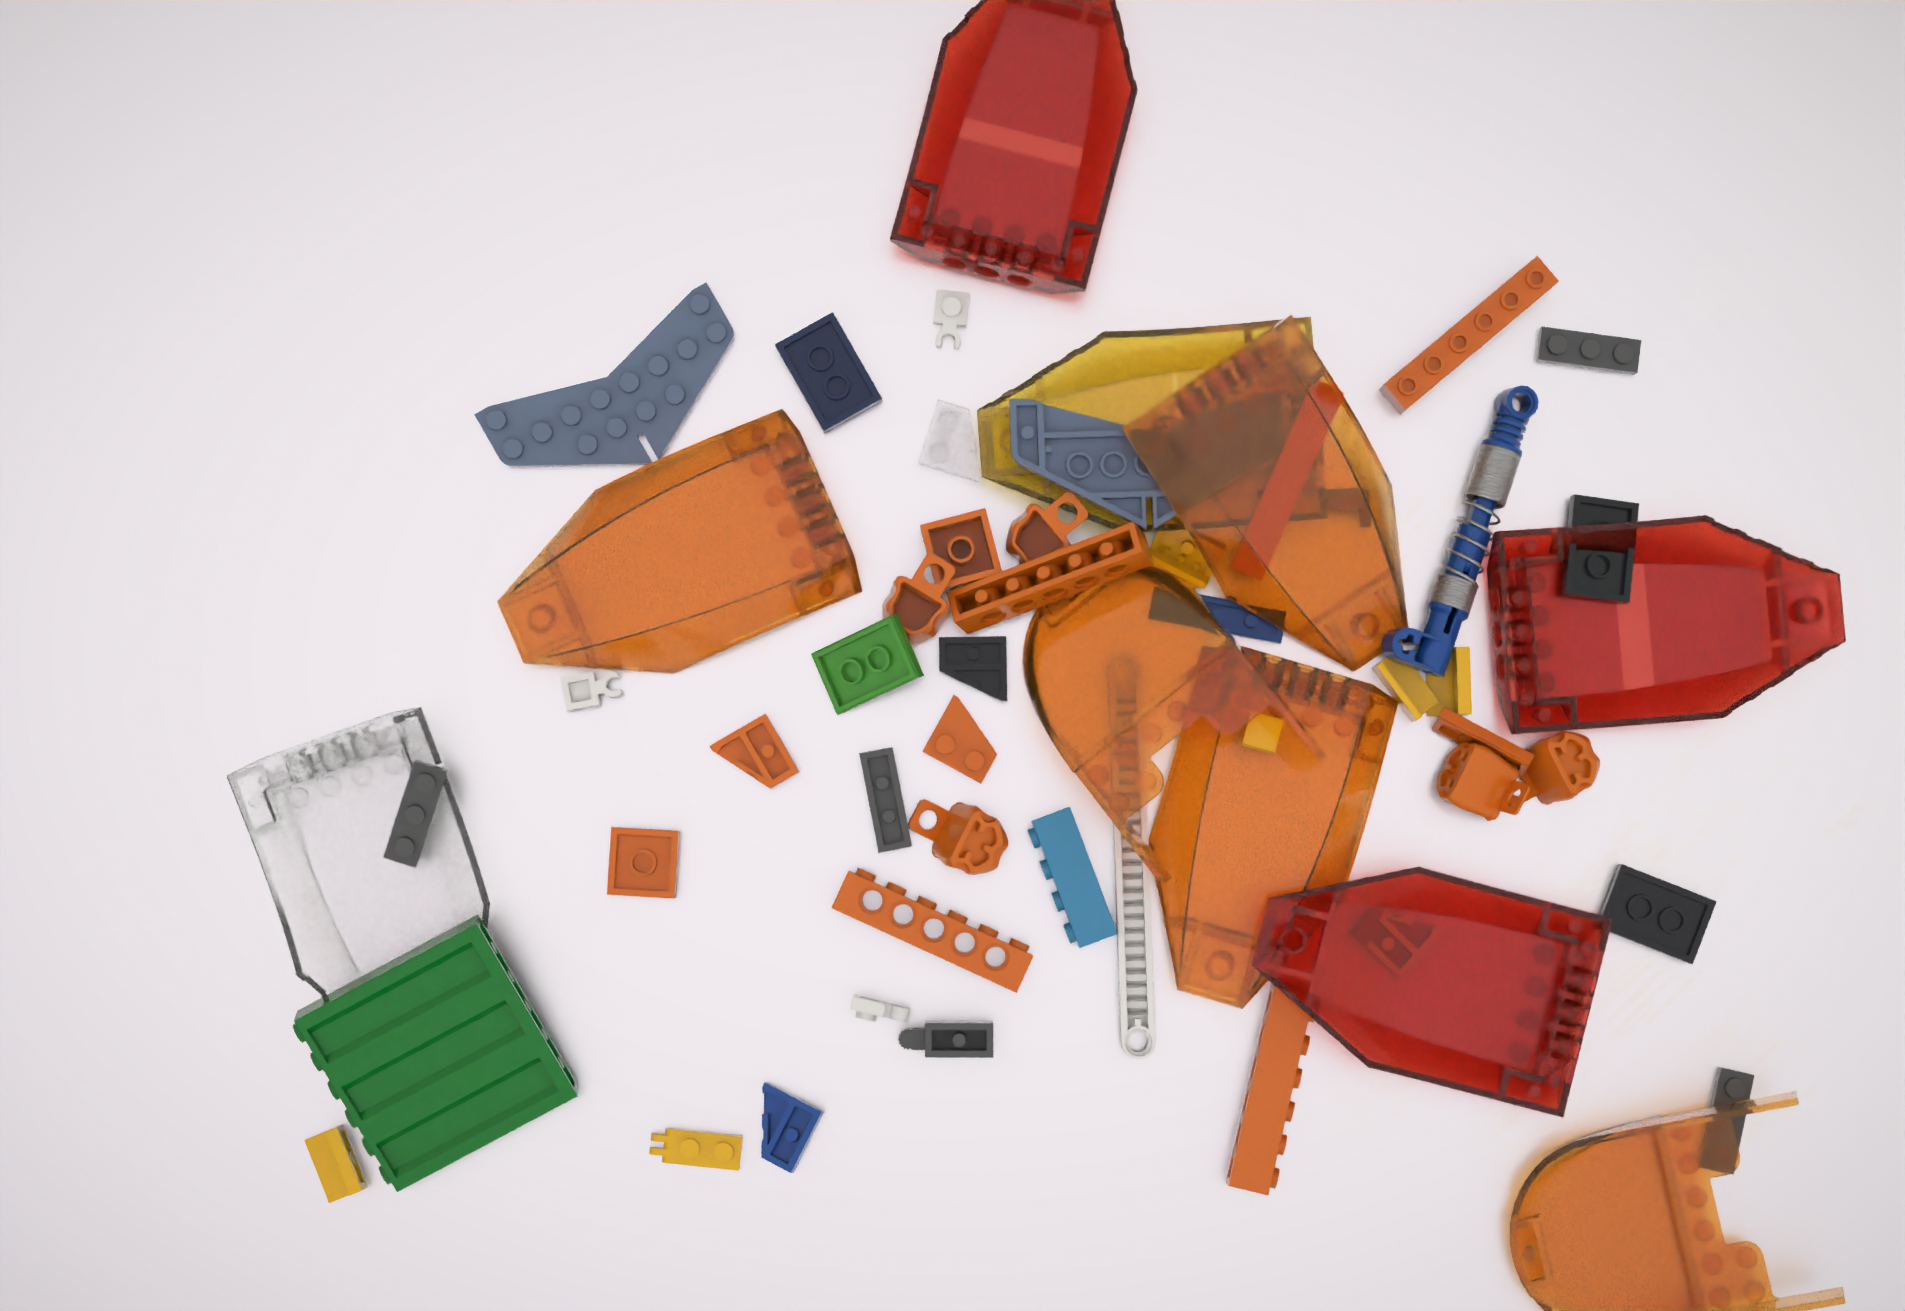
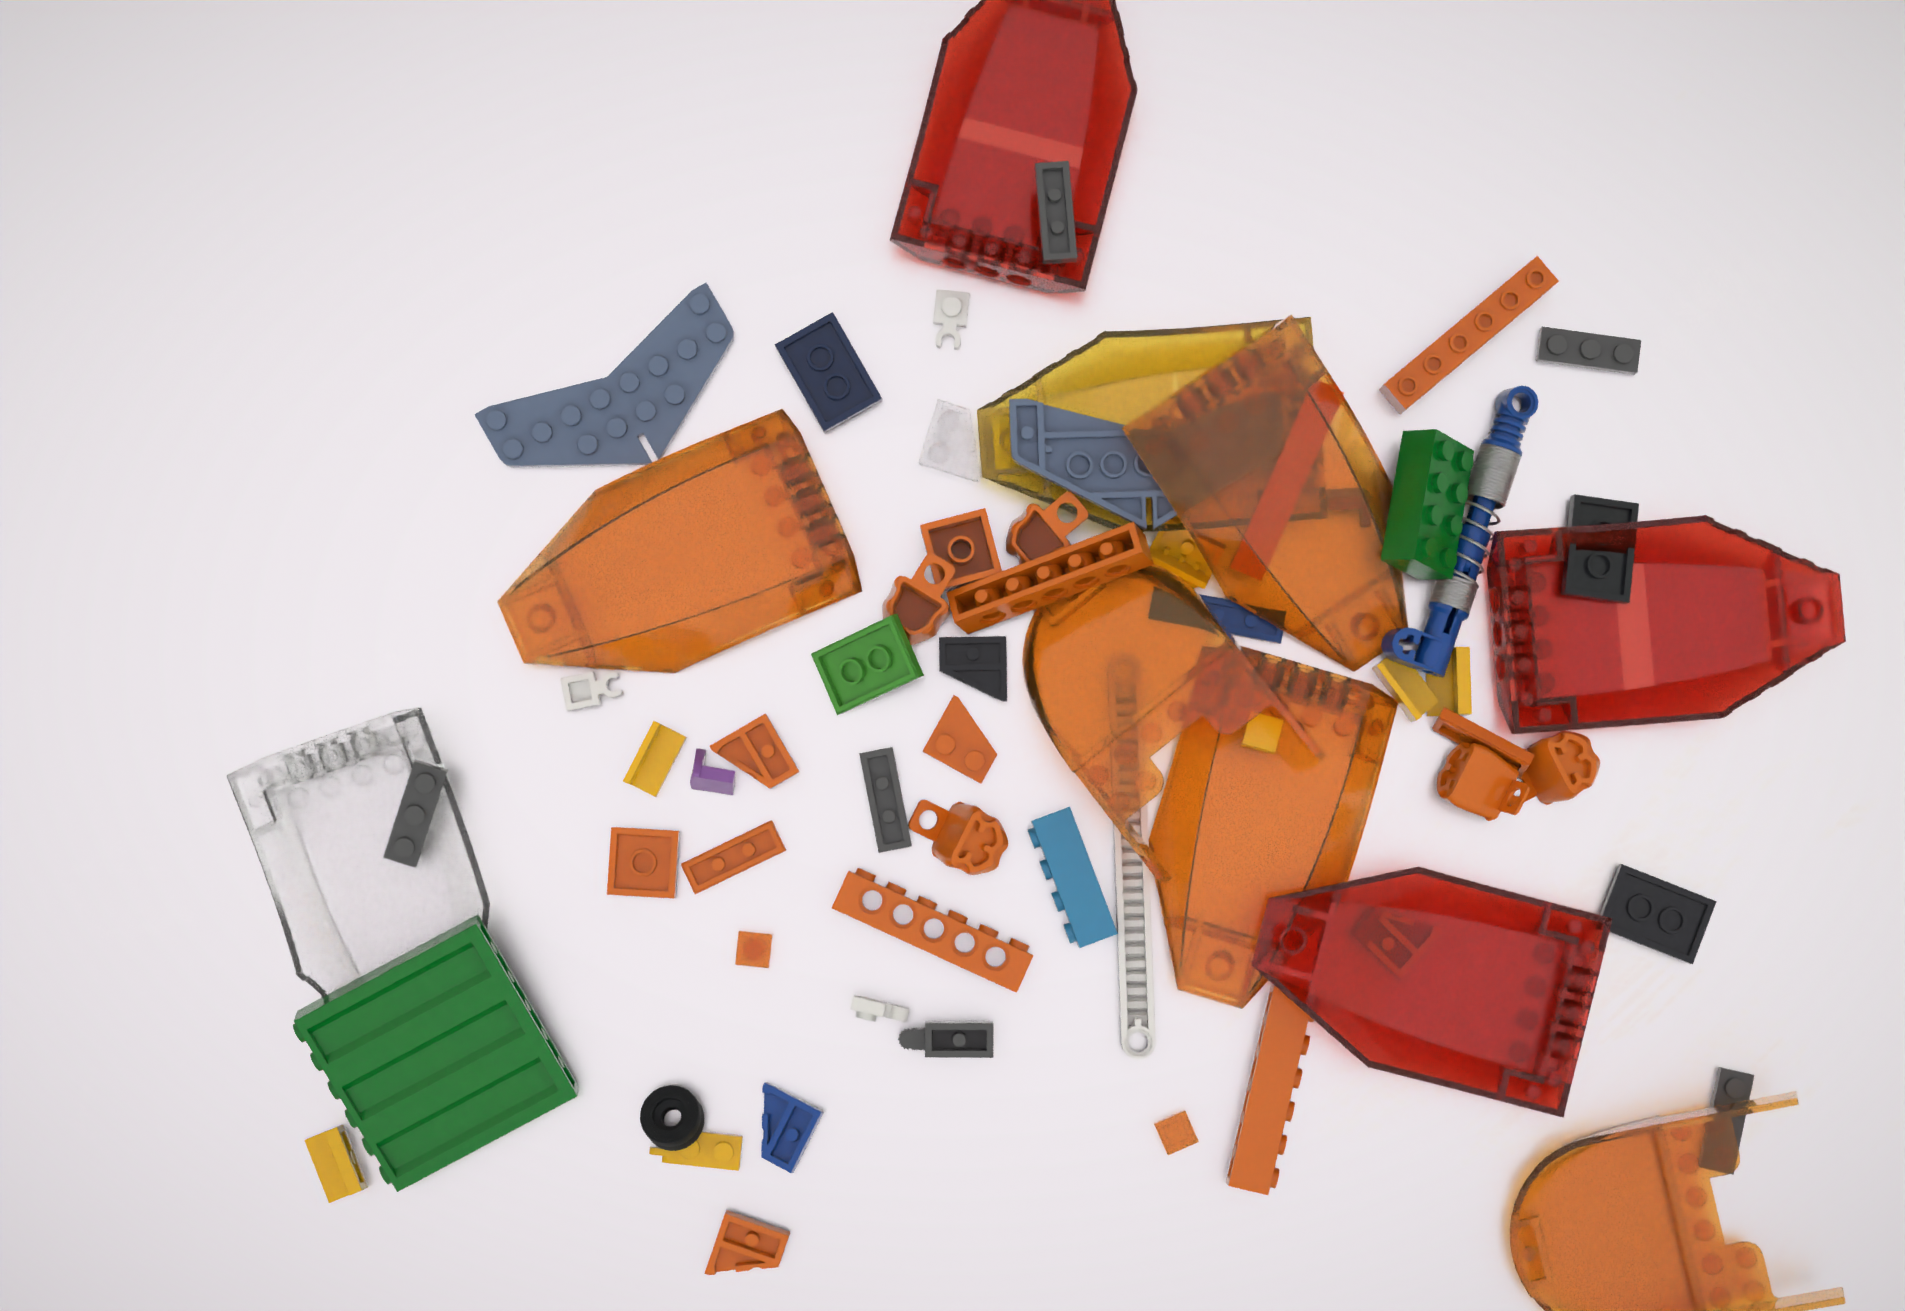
none -> yellow panel [623,721,687,797]
none -> black tyre [640,1085,704,1151]
none -> orange tile [681,820,786,894]
none -> medium lavender tile [690,748,735,795]
none -> orange wing [704,1210,790,1275]
none -> clear orange plate [735,931,773,968]
none -> dark grey plate [1034,161,1077,264]
none -> clear orange tile [1154,1110,1199,1155]
none -> green brick [1381,429,1474,580]

